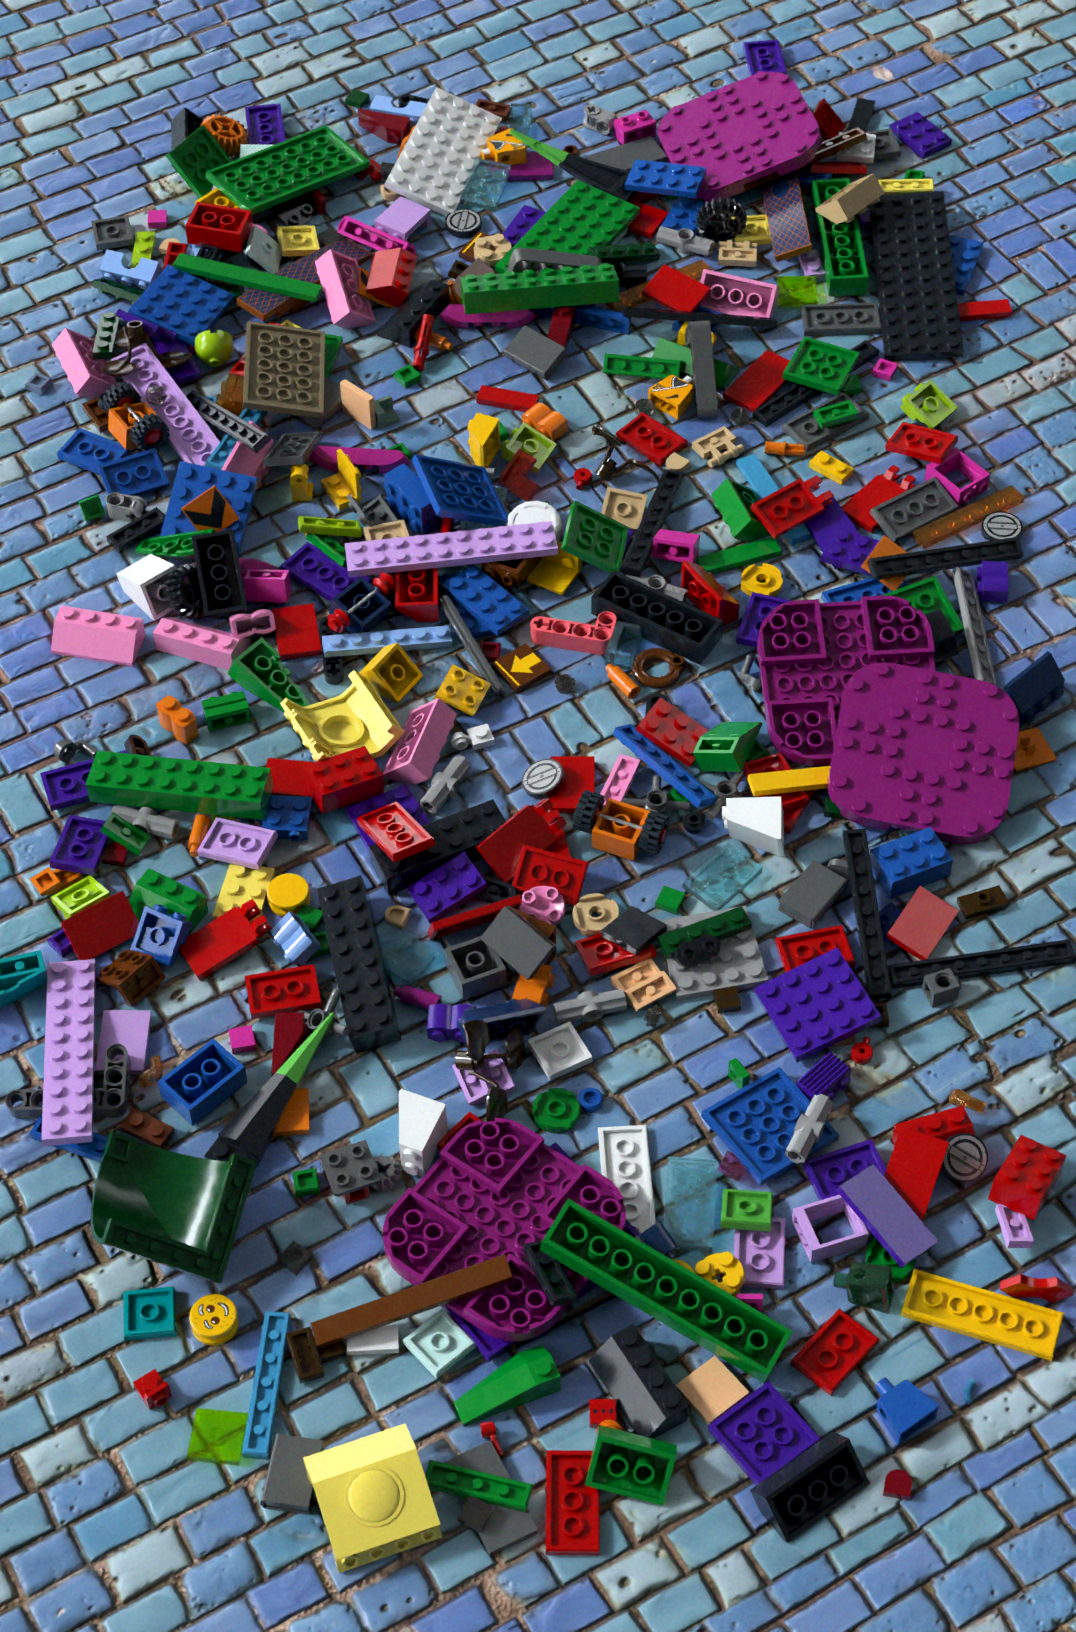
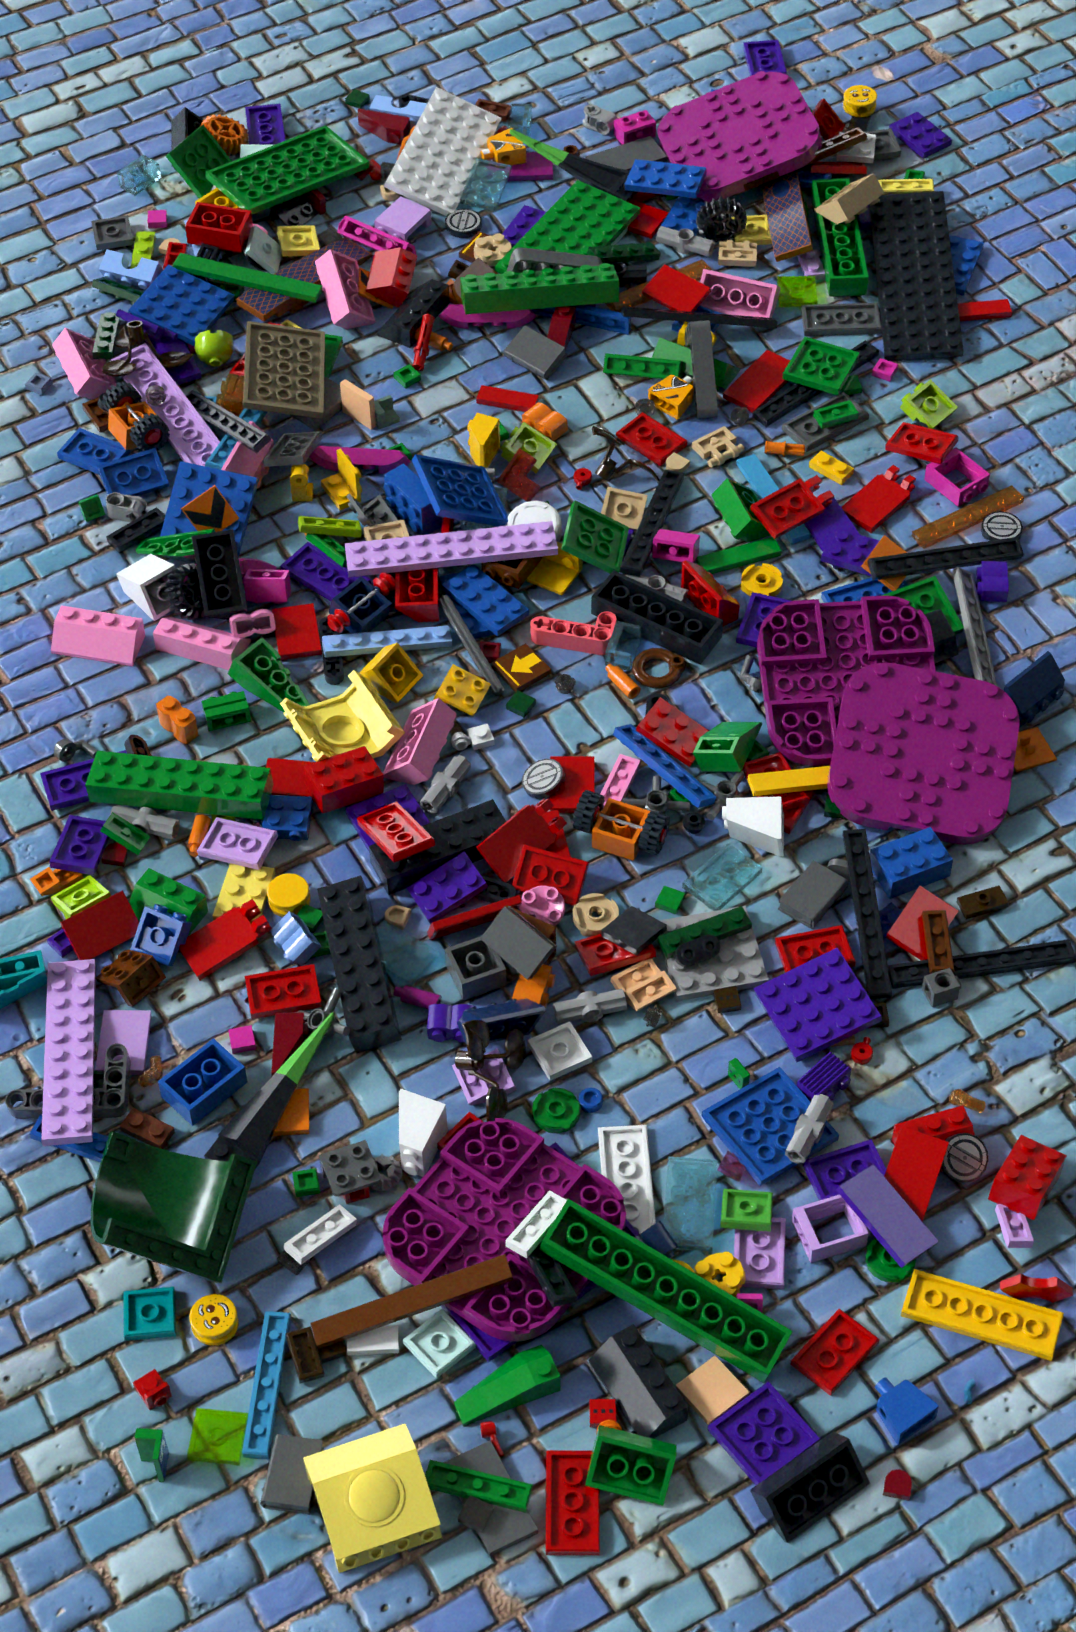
clear green torso [833,1262,895,1314] -> none
dark grey tile [869,477,959,543] -> none
none -> clear light blue panel [117,155,161,196]
none -> green panel [135,1428,169,1482]
none -> white plate [284,1204,357,1265]
none -> dark green tile [506,691,536,718]
none -> white plate [506,1191,567,1258]
none -> yellow head [843,85,877,117]
none -> reddish brown tile [922,910,954,974]

